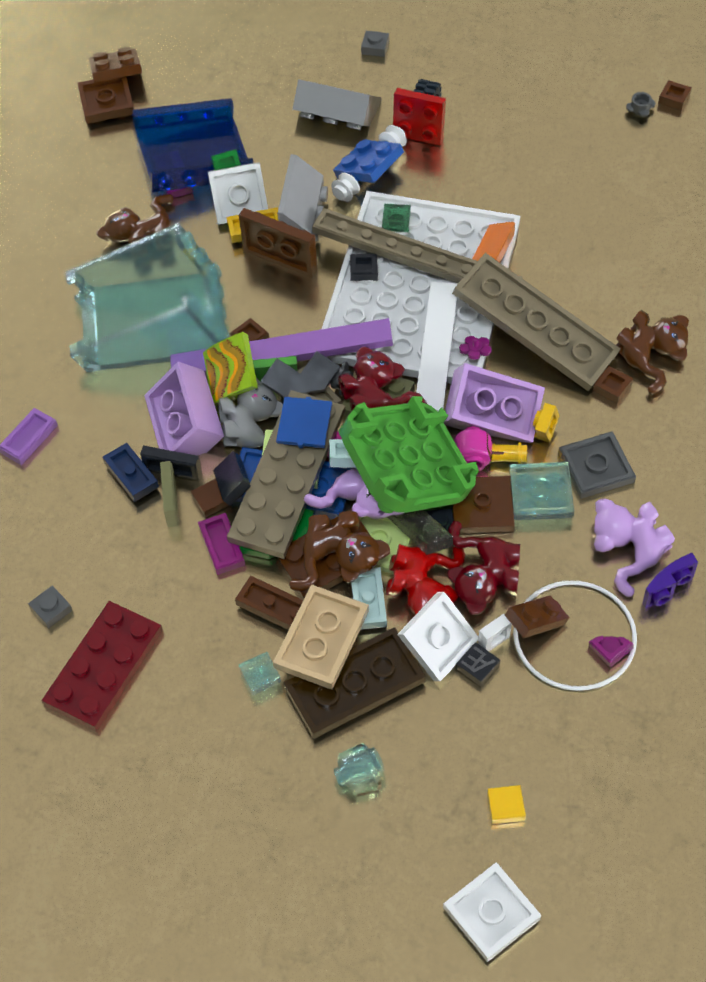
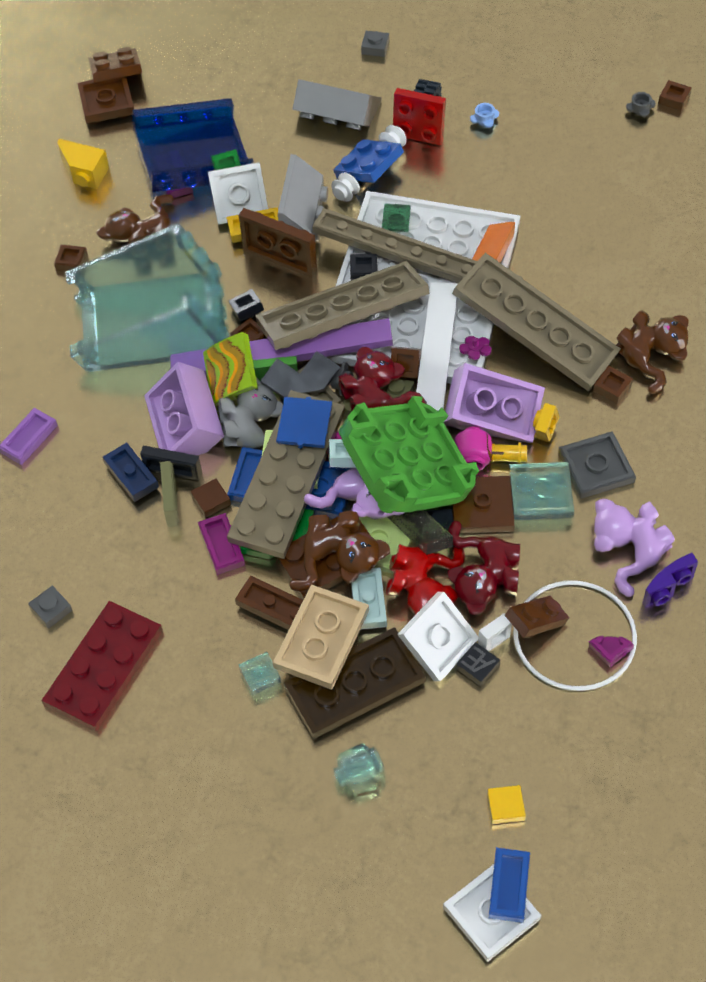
black tile [213,451,251,505] -> none
none -> reddish brown tile [54,244,88,273]
none -> yellow slope [57,139,109,189]
none -> black plate [228,289,264,322]
none -> dark tan plate [255,261,430,350]
none -> reddish brown tile [391,347,422,378]
none -> light blue plate [470,103,499,128]
none -> blue tile [489,848,530,923]

